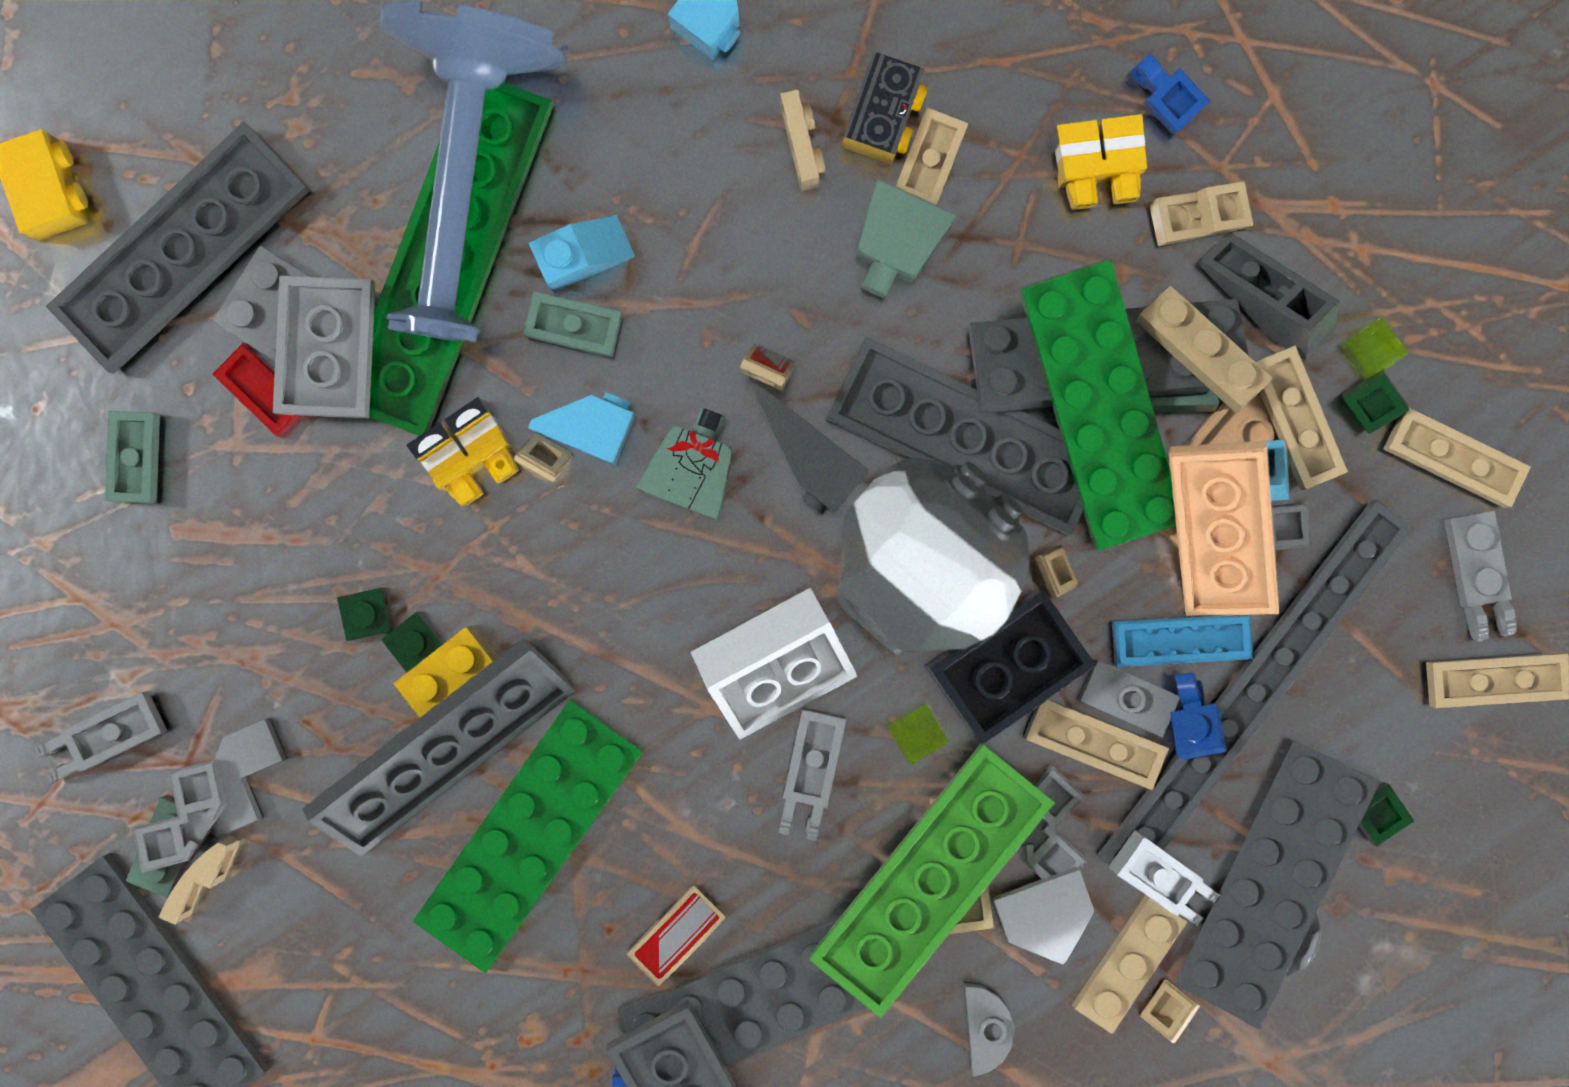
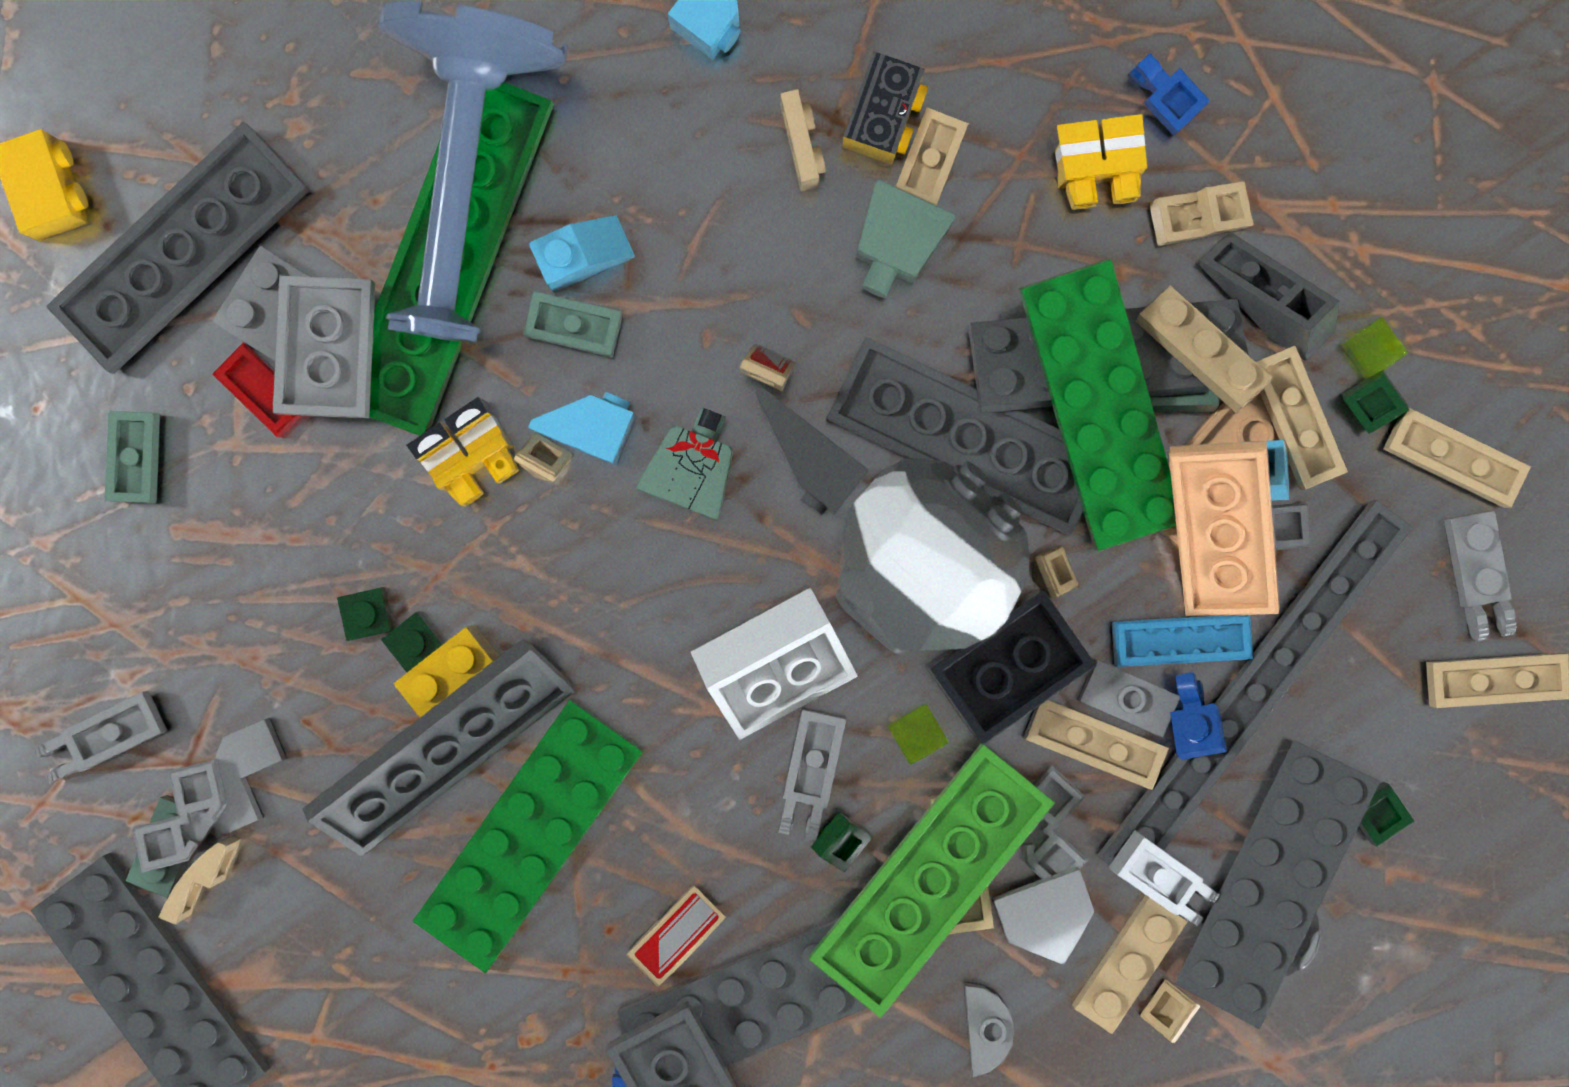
none -> dark green plate [811,812,873,872]

